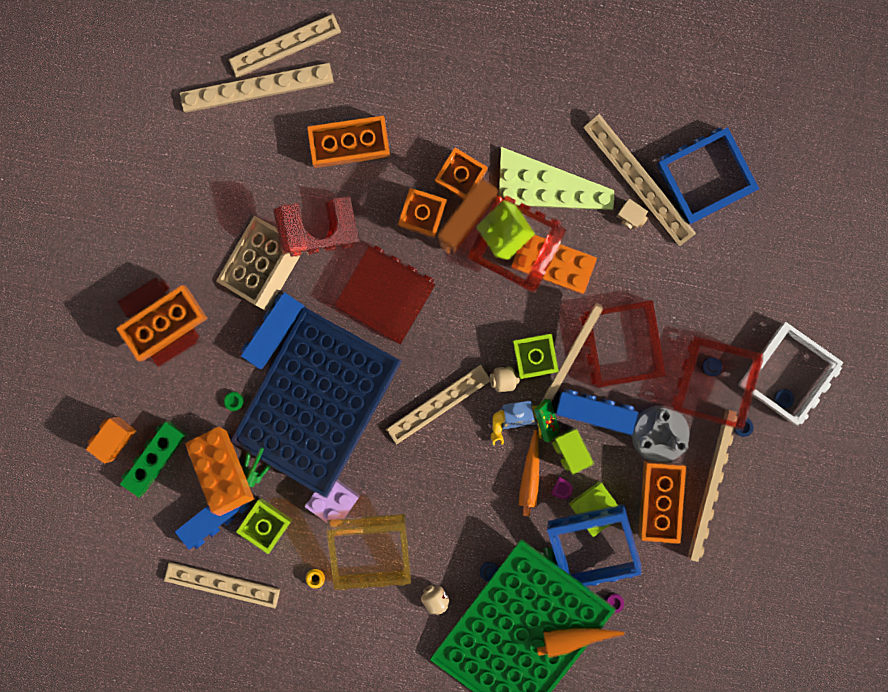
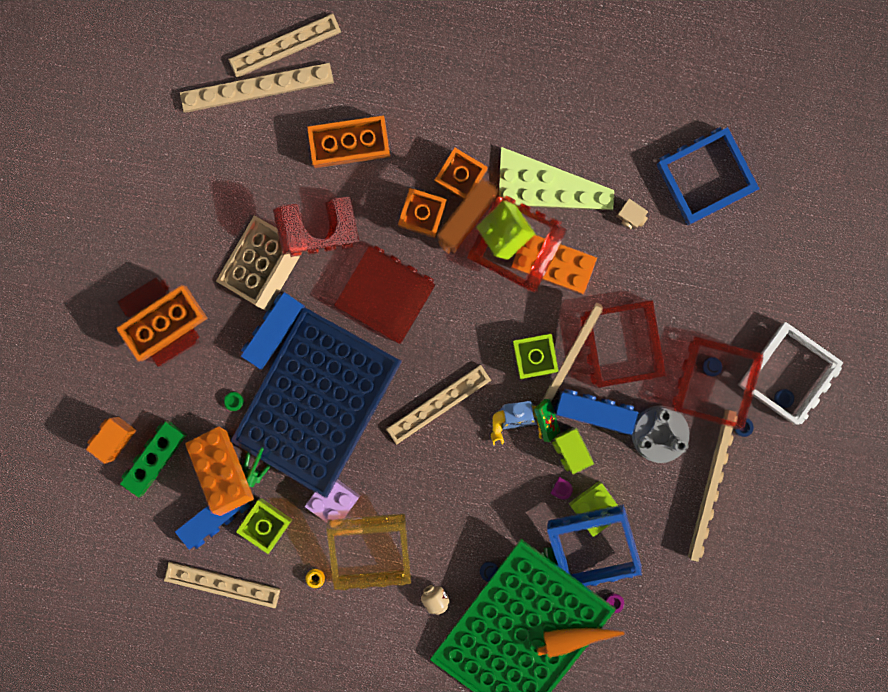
tan head [490,366,520,392] -> none
orange piece [518,430,539,516] -> none
tan plate [583,114,696,246] -> none
orange brick [638,461,686,543] -> none

